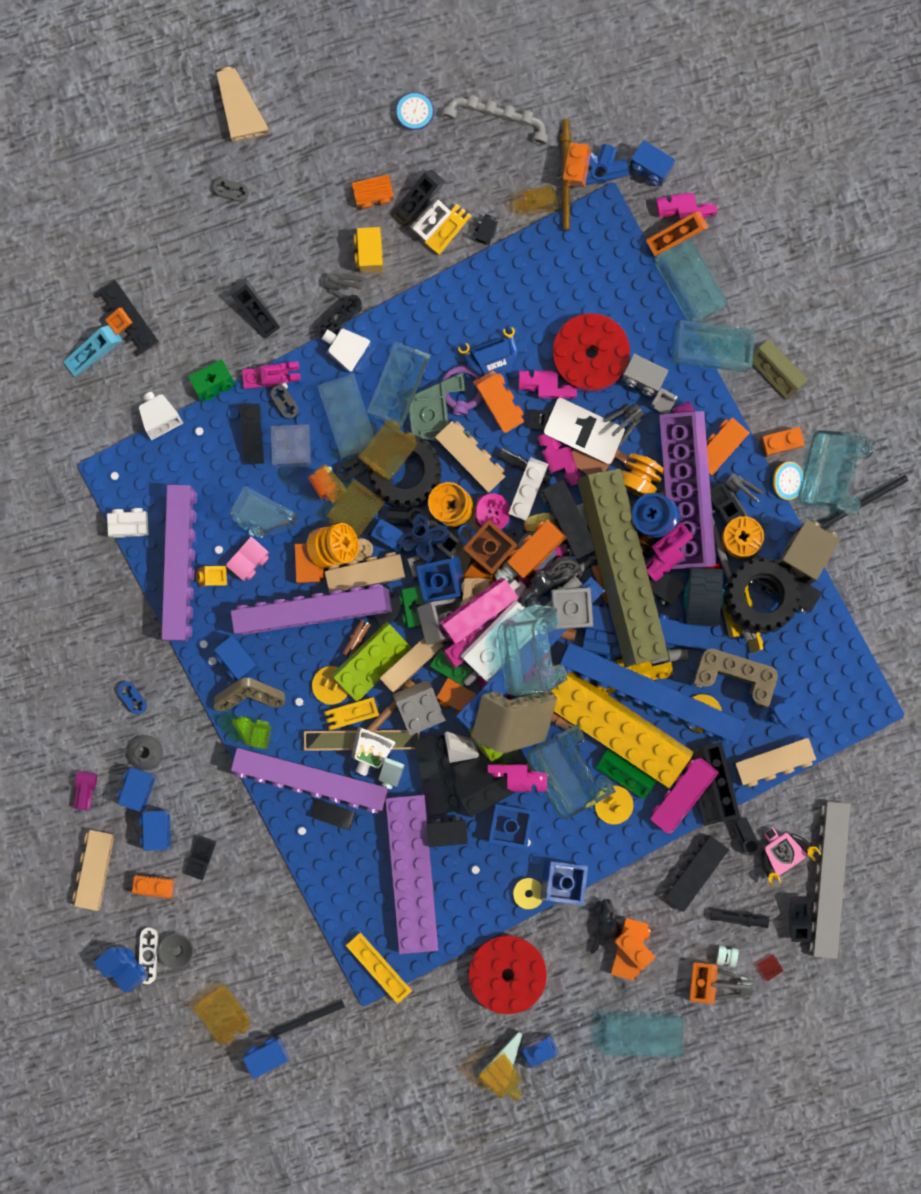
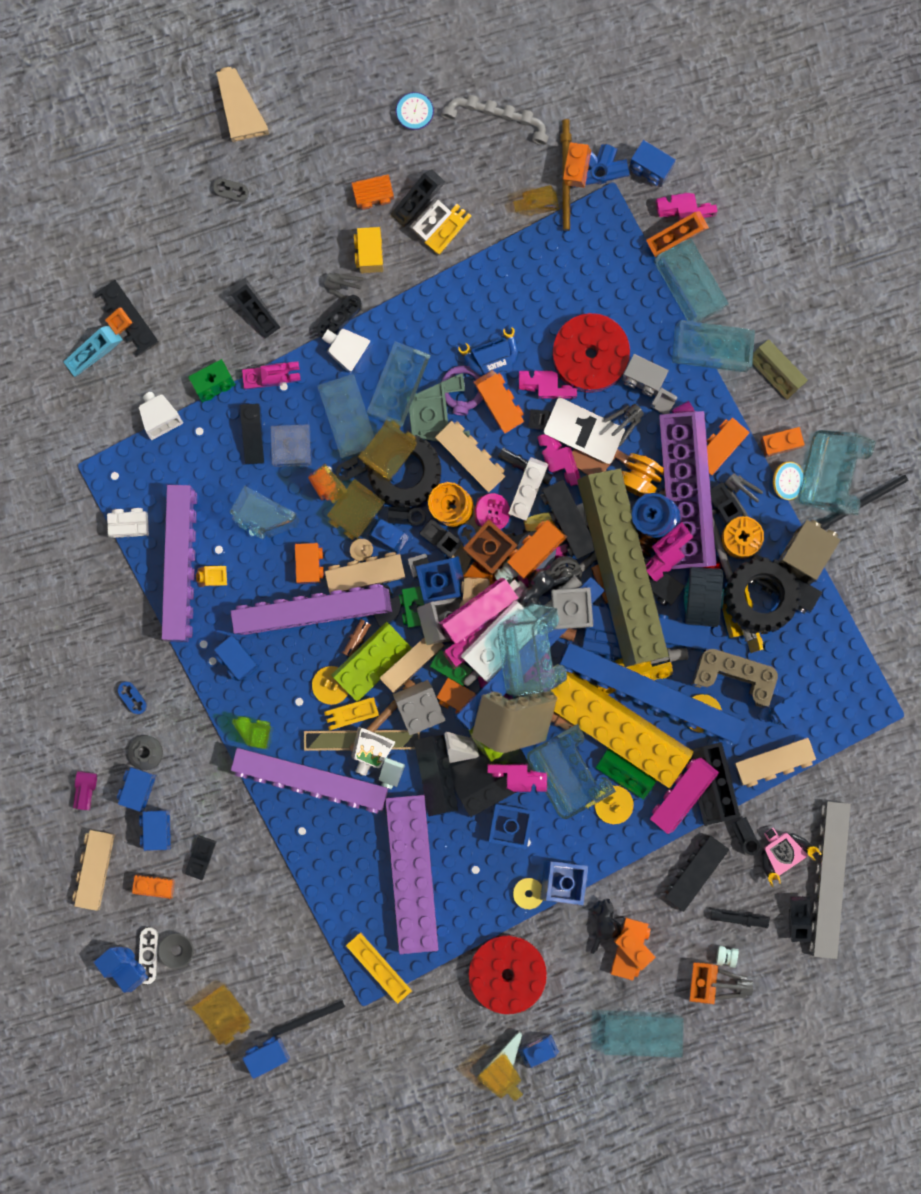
dark tan beam [214,678,285,711] -> none
bright pink brick [226,537,269,581] -> none
dark grey beam [271,385,299,419] -> none
light orange wheel [307,523,359,568] -> none
black slope [311,799,356,831] -> none
dark blue plant [397,513,450,564] -> none
black brick [427,817,468,847] -> none
black brick [472,214,498,246] -> none
clear red tile [757,954,783,981] -> none

